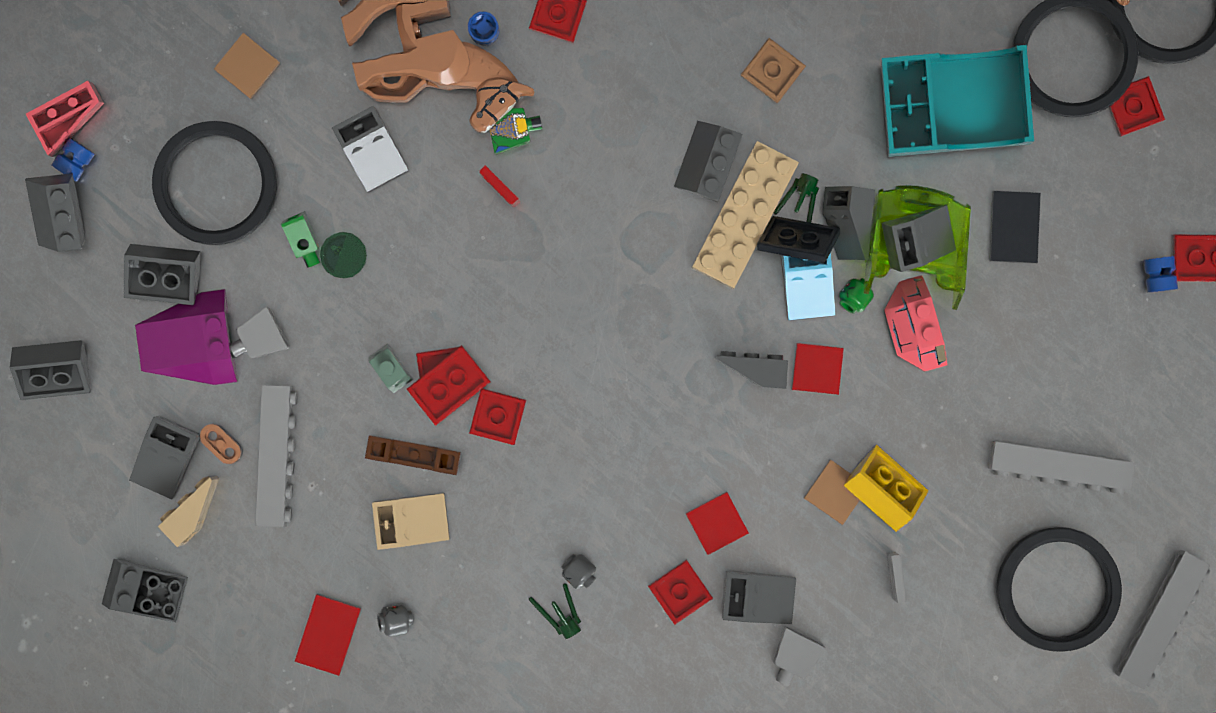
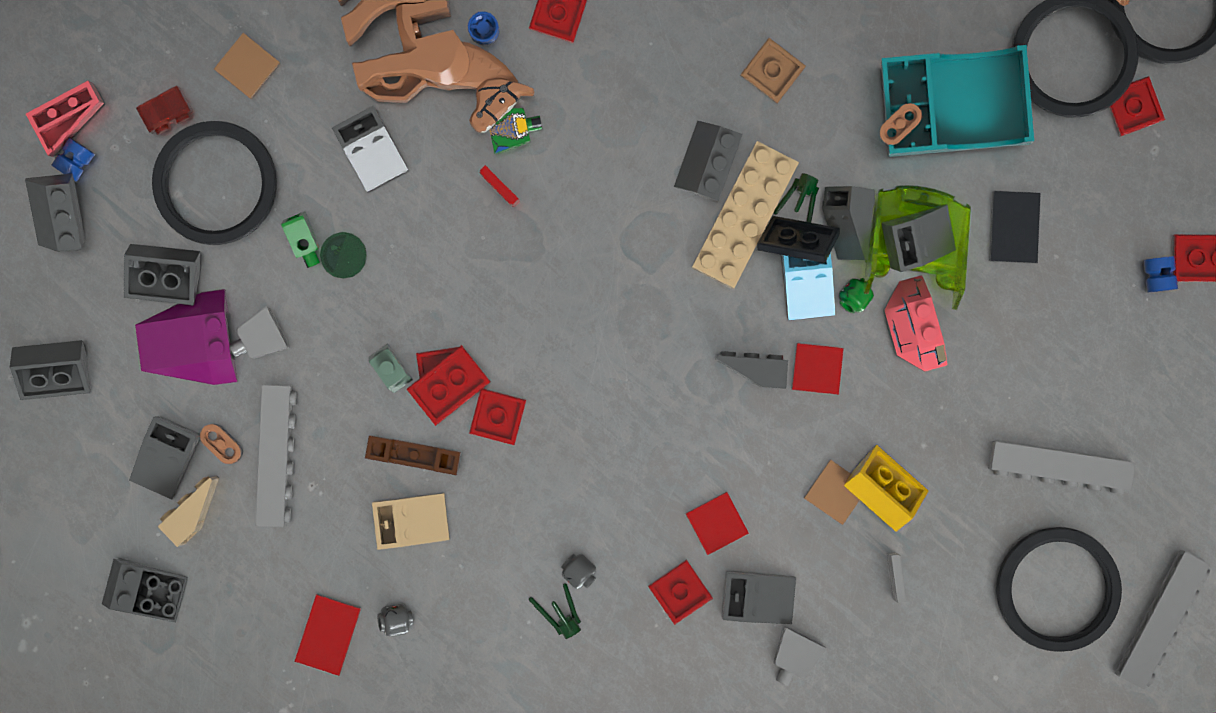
none -> clear red brick [136,86,193,135]
none -> nougat plate [880,103,922,145]

